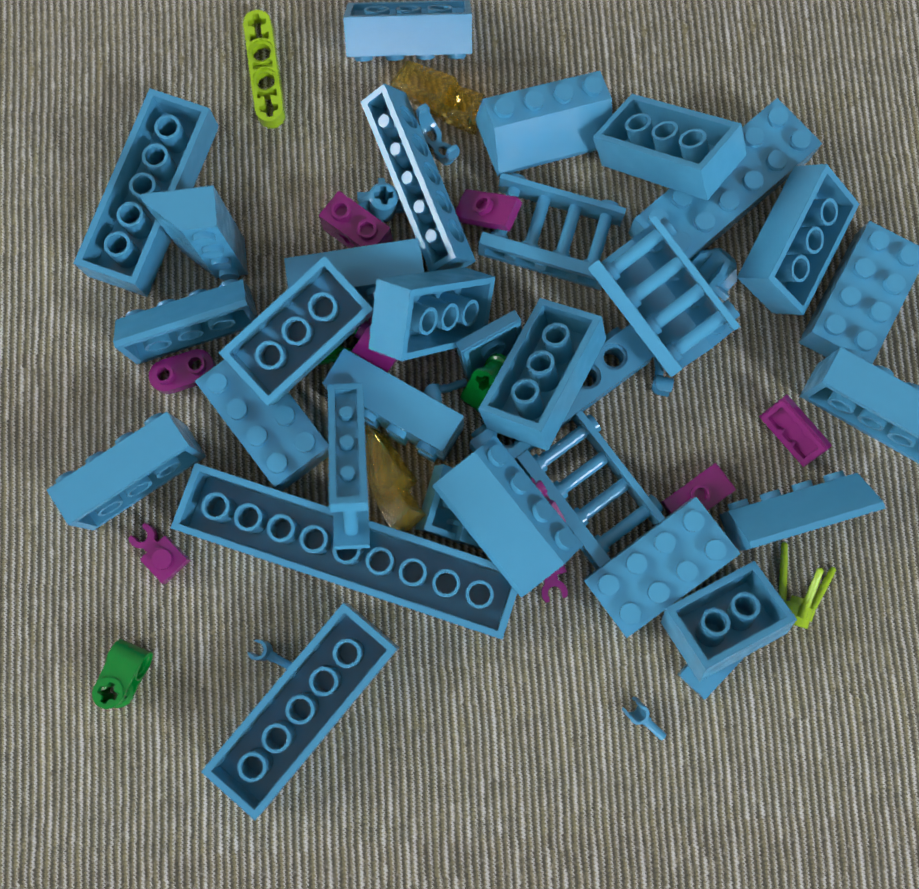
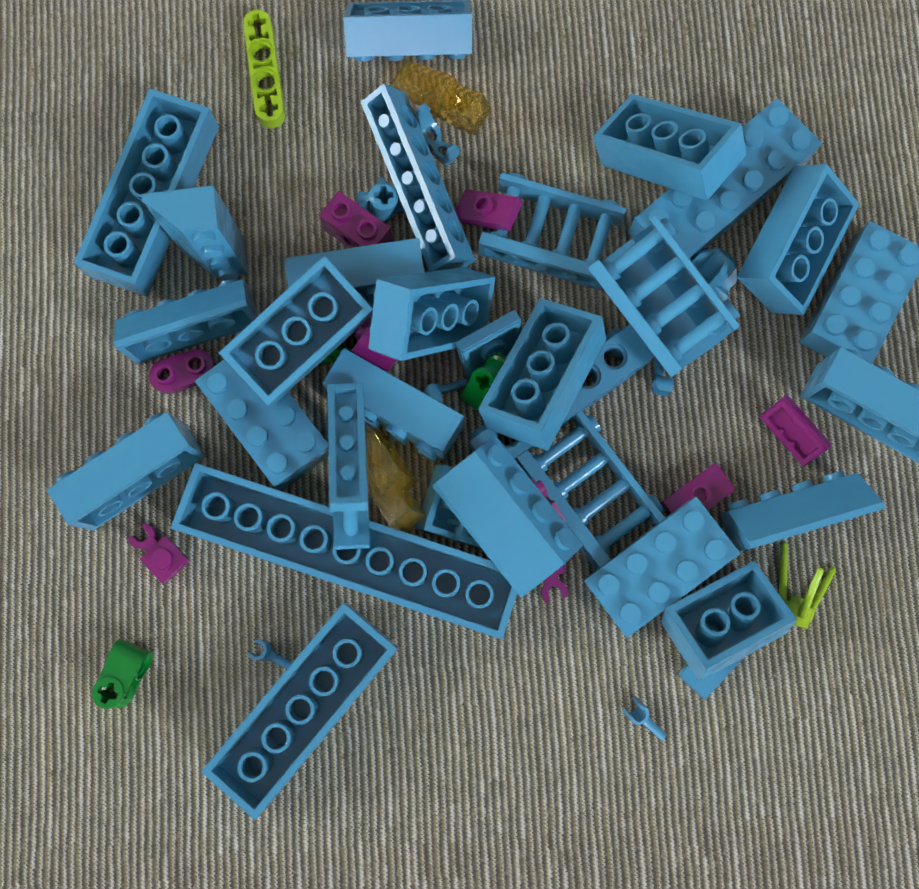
dark azure slope [475,71,612,177] -> none

